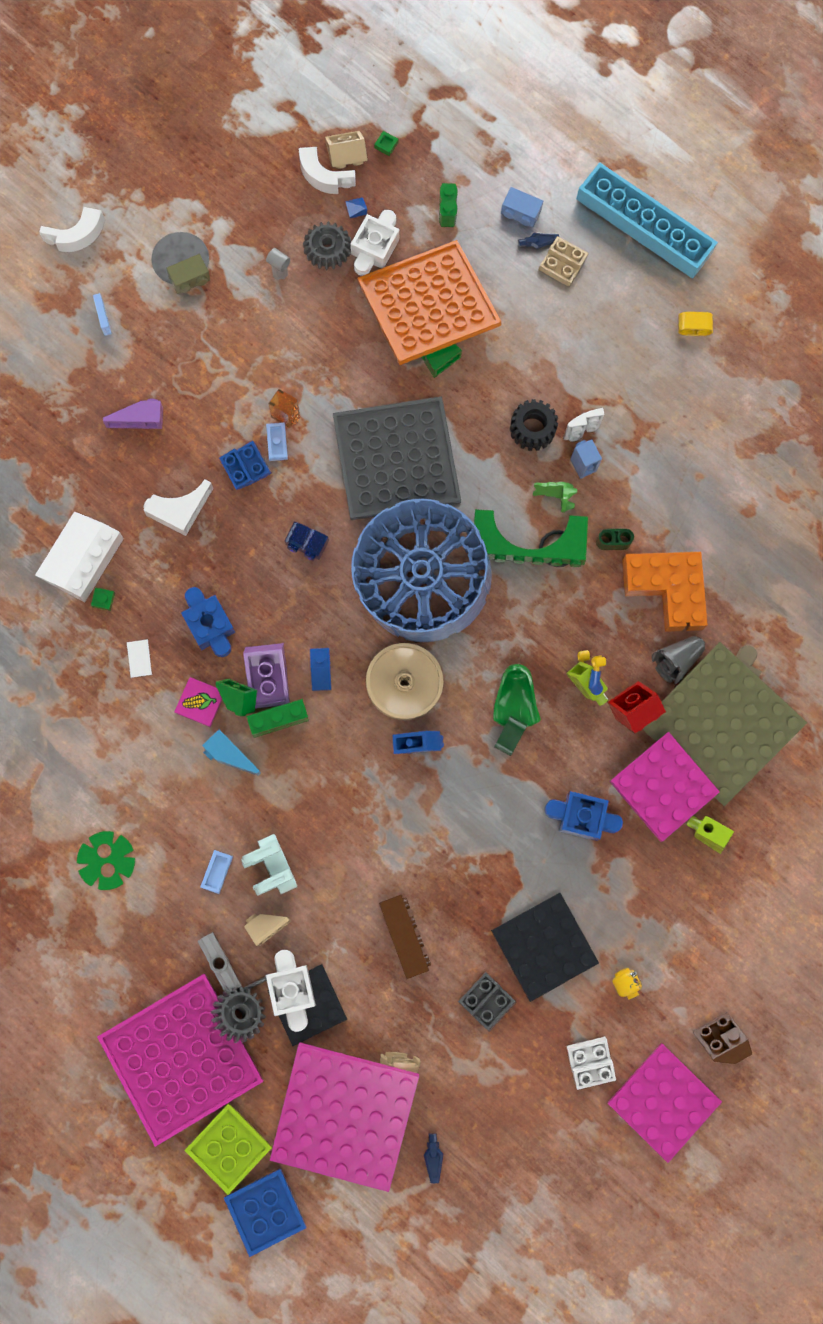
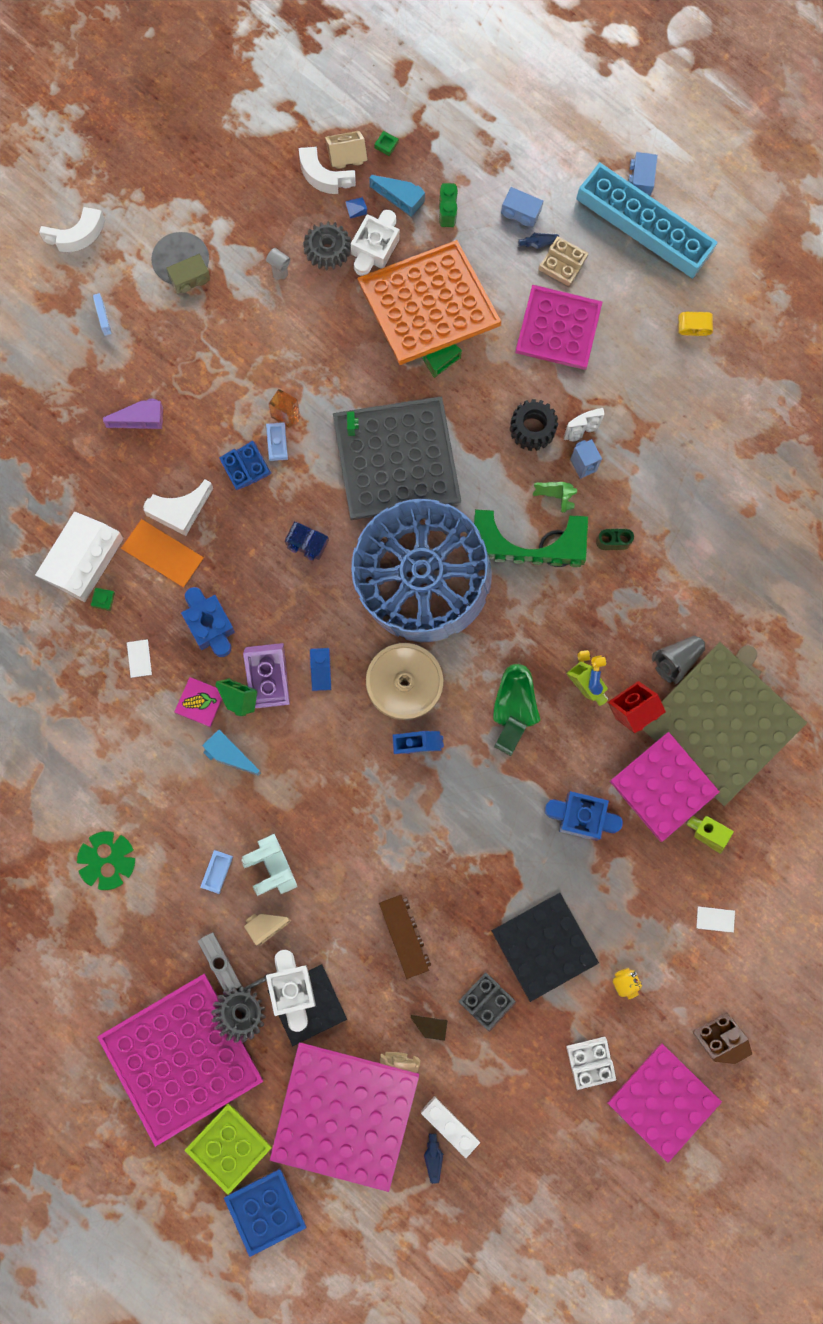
green brick [246,699,309,738] -> none
orange piece [622,552,708,632] -> none
none -> orange piece [121,519,204,588]
none -> green plate [347,411,359,436]
none -> dark azure slope [369,175,425,217]
none -> dark brown tile [410,1015,448,1041]
none -> white brick [421,1096,480,1158]
none -> dark pink plate [515,285,603,370]
none -> medium blue brick [628,152,658,196]
none -> white sticker [697,907,735,933]

